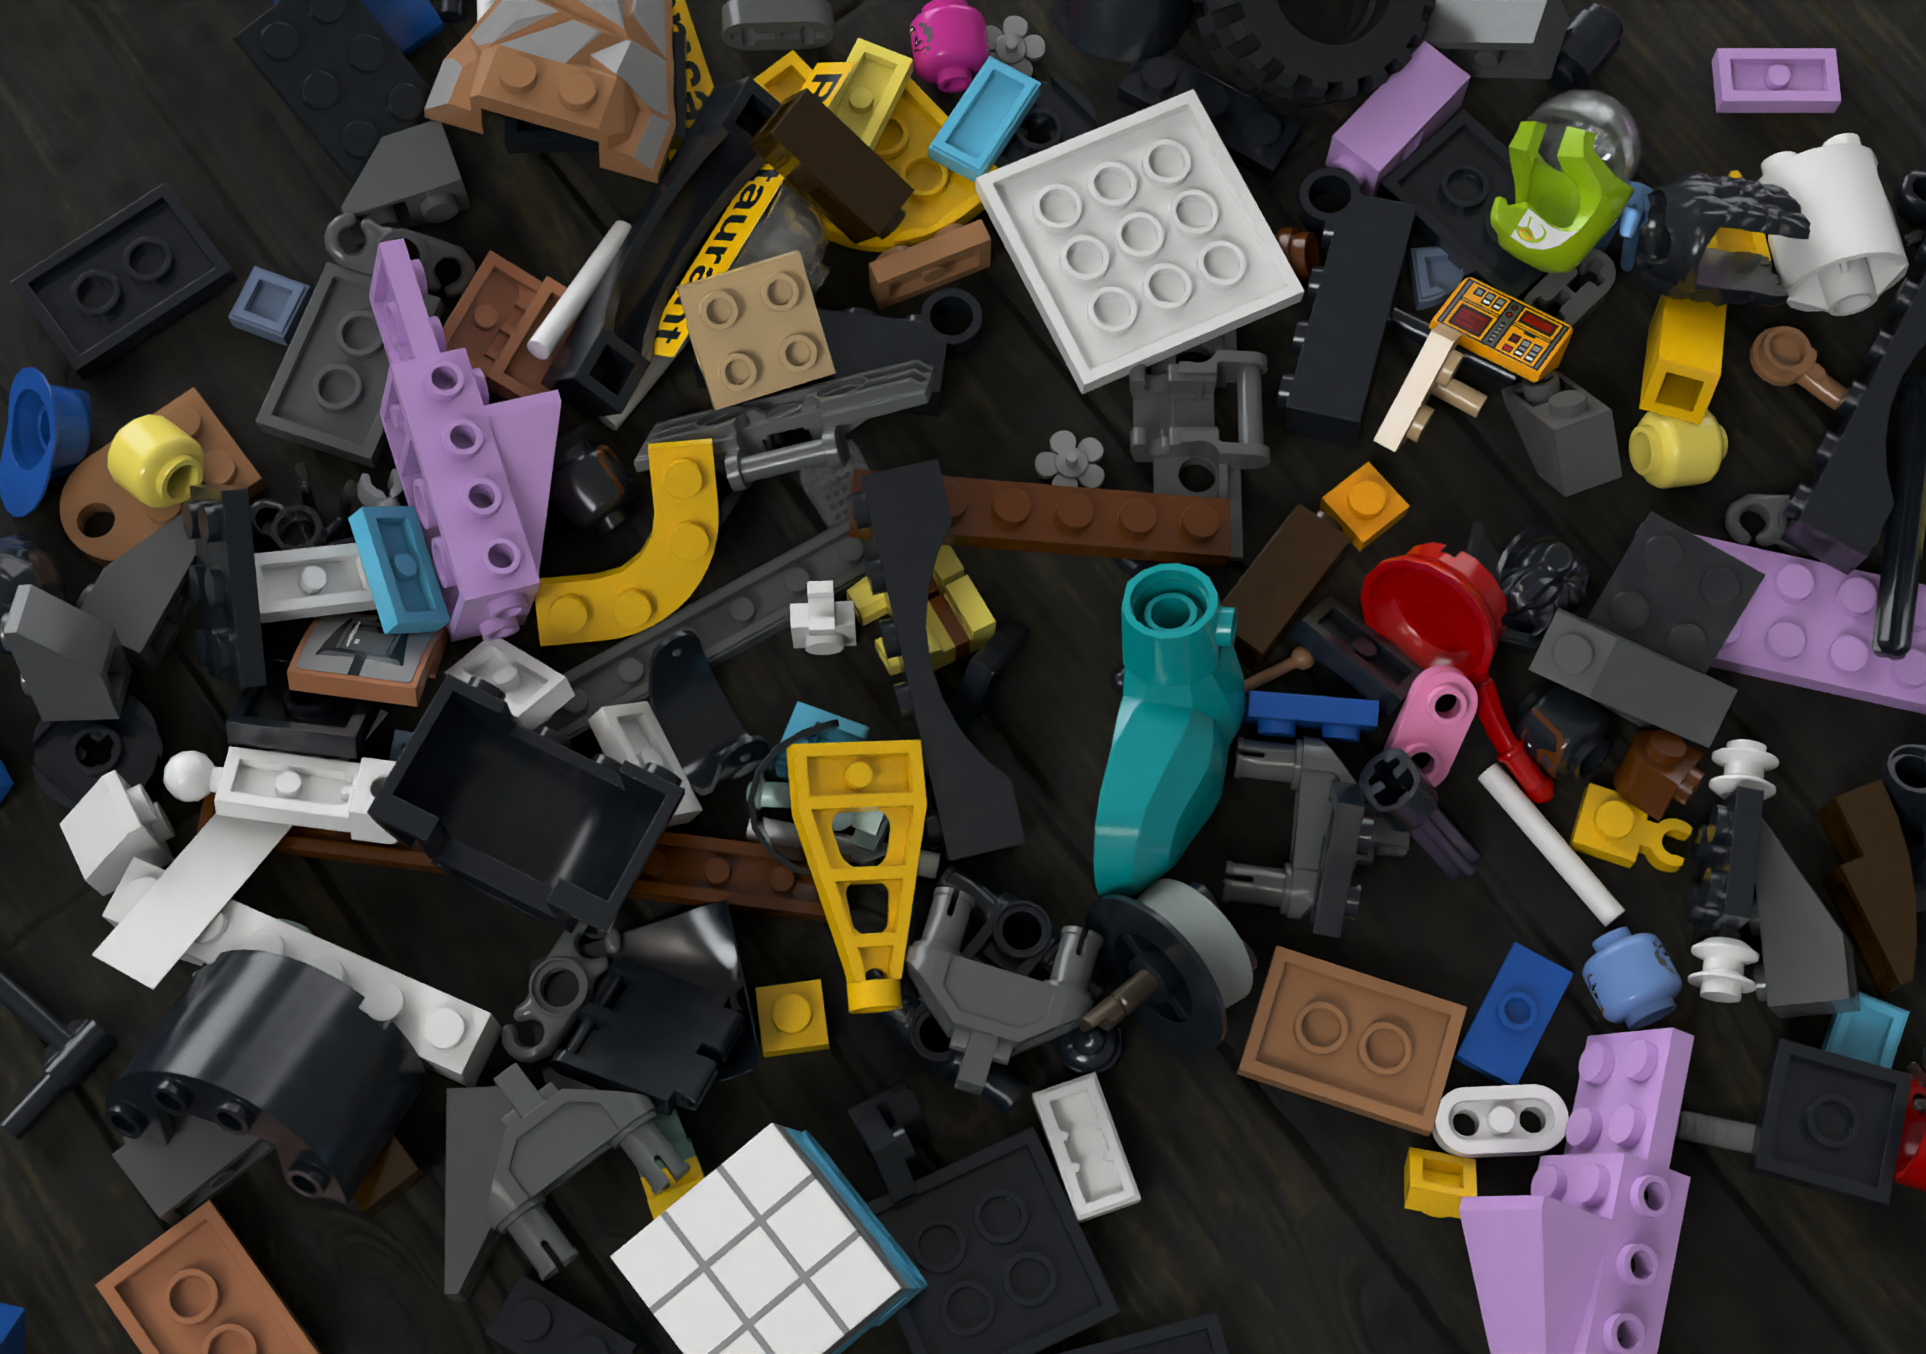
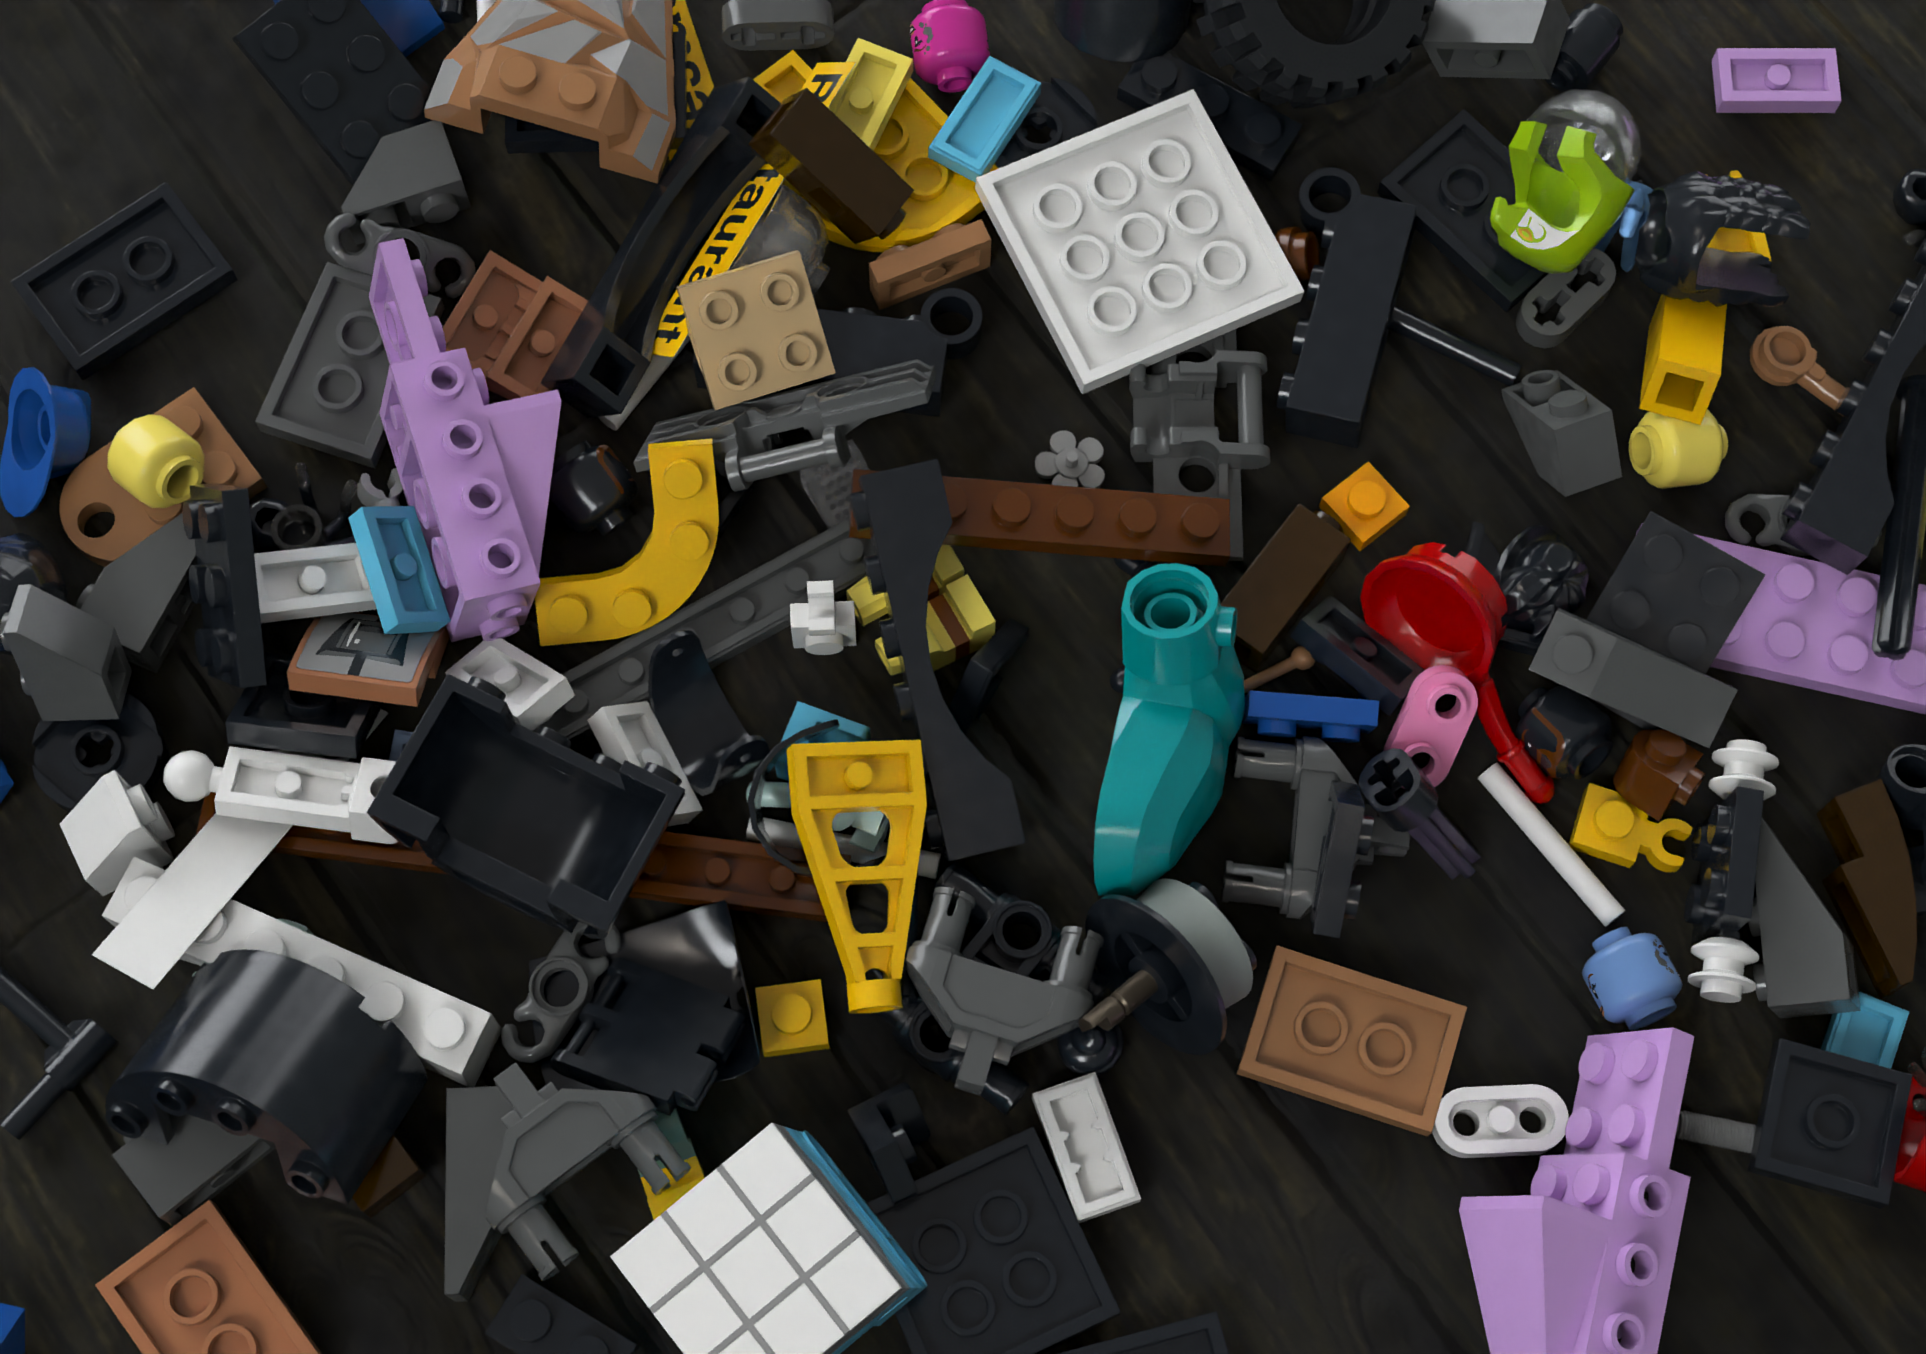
sand blue tile [228,266,313,347] -> none
white bar [527,220,632,360] -> none
light grey plant [986,16,1045,76] -> none
lavender brick [1325,41,1471,197] -> none
tan plate [1373,323,1488,452] -> none
yellow plate [1404,1147,1477,1219] -> none
sand blue tile [1408,246,1465,310] -> none
slope [1429,277,1573,382] -> none
blue plate [1453,942,1574,1086] -> none
white cylinder [1757,133,1909,316] -> none

